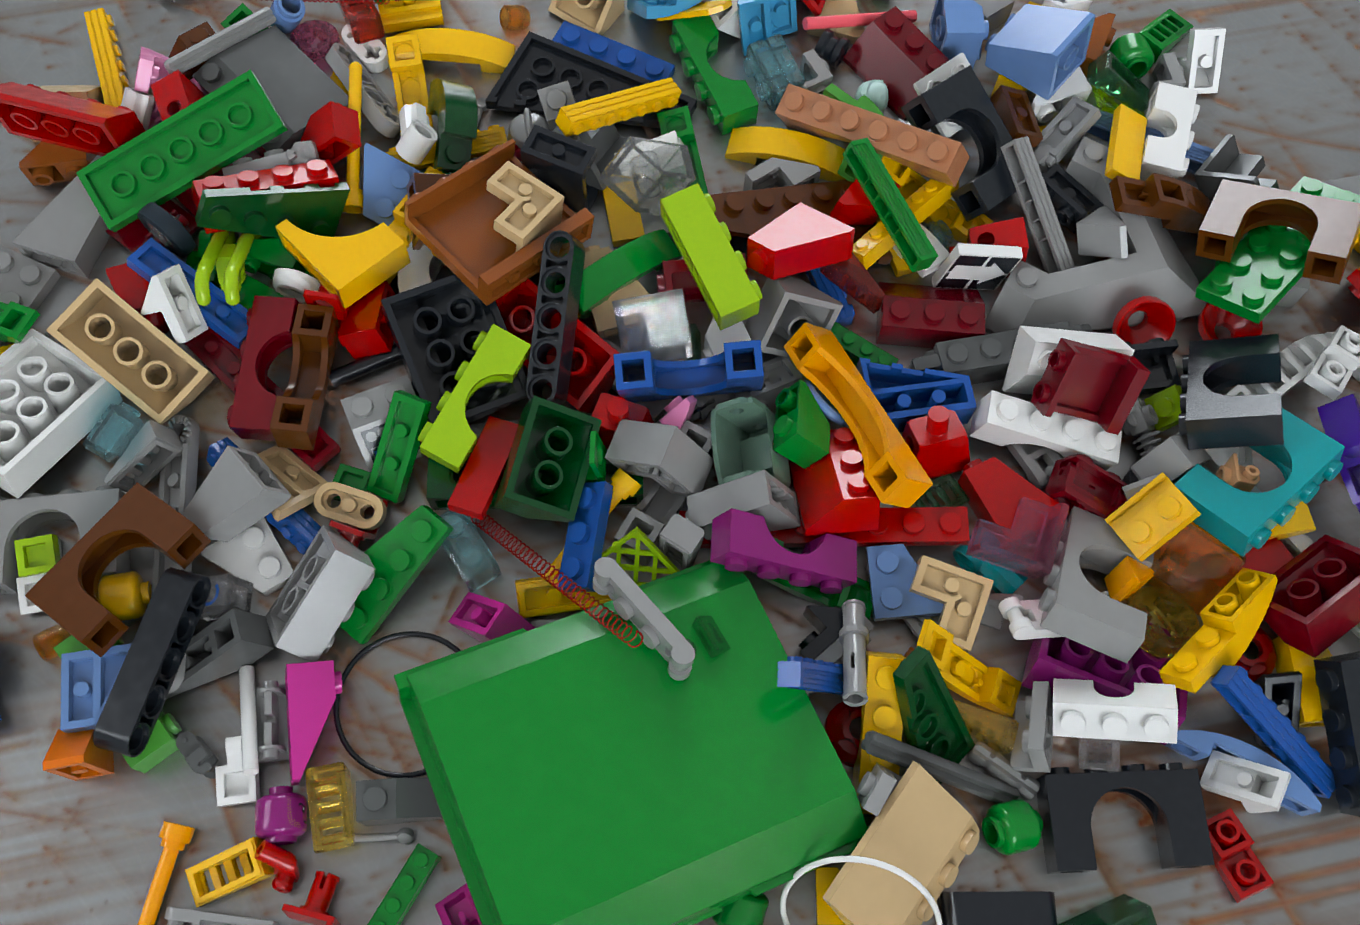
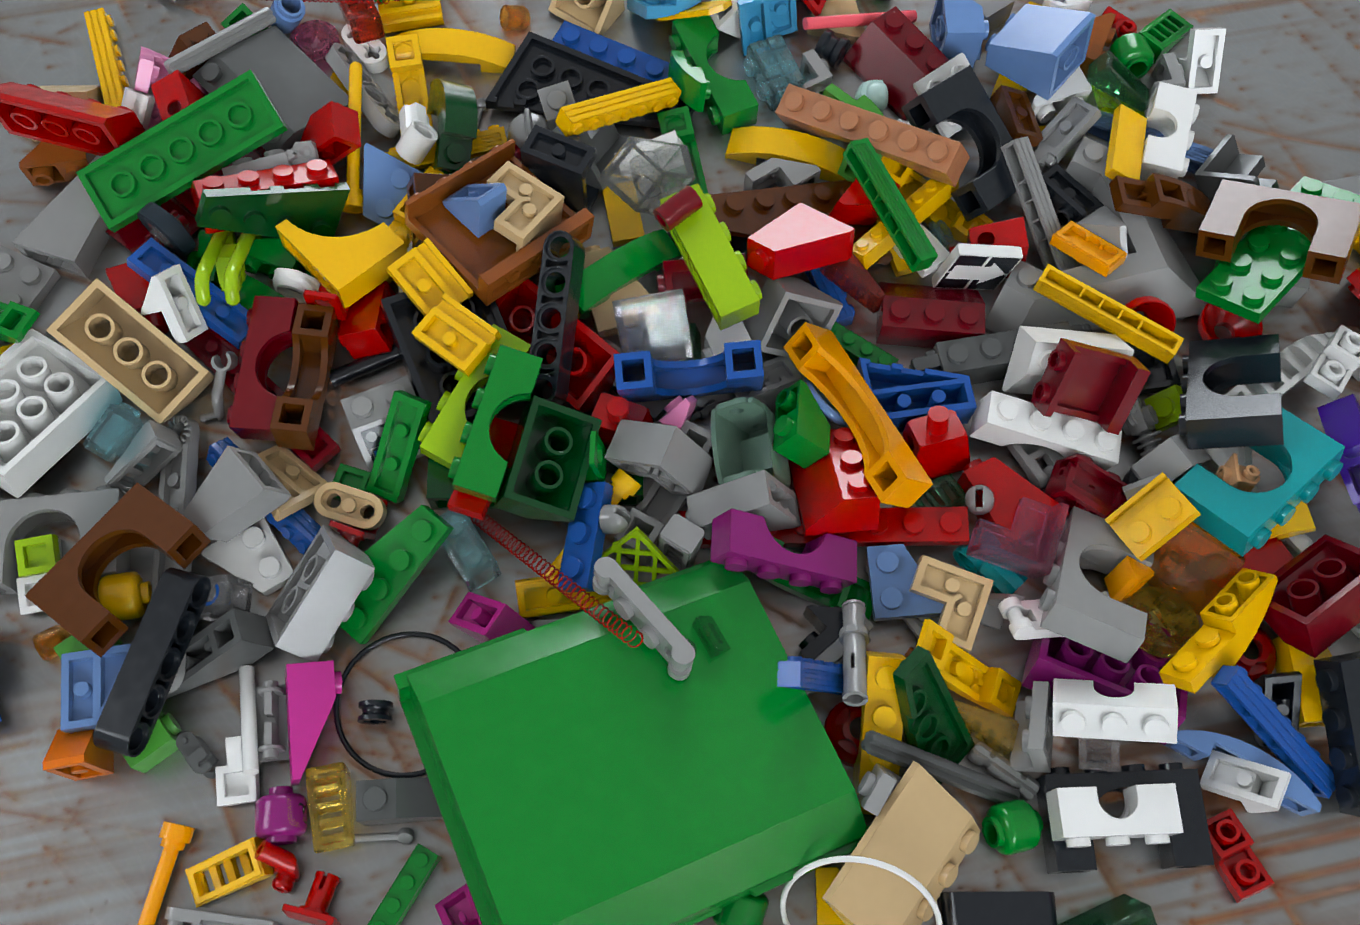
none -> light grey piece [199,351,238,423]
none -> black bush [357,700,393,725]
none -> yellow plate [387,238,474,317]
none -> yellow plate [411,293,502,377]
none -> medium blue slope [442,183,507,238]
none -> green arch [448,344,543,503]
none -> light grey hinge [599,504,631,534]
none -> dark red piece [653,185,703,232]
none -> green slope [668,50,711,112]
none -> light grey hinge [965,485,995,515]
none -> yellow piece [1033,264,1185,364]
none -> white arch [1046,783,1184,848]
none -> light orange plate [1049,221,1127,277]
none -> red arm [1102,6,1137,38]

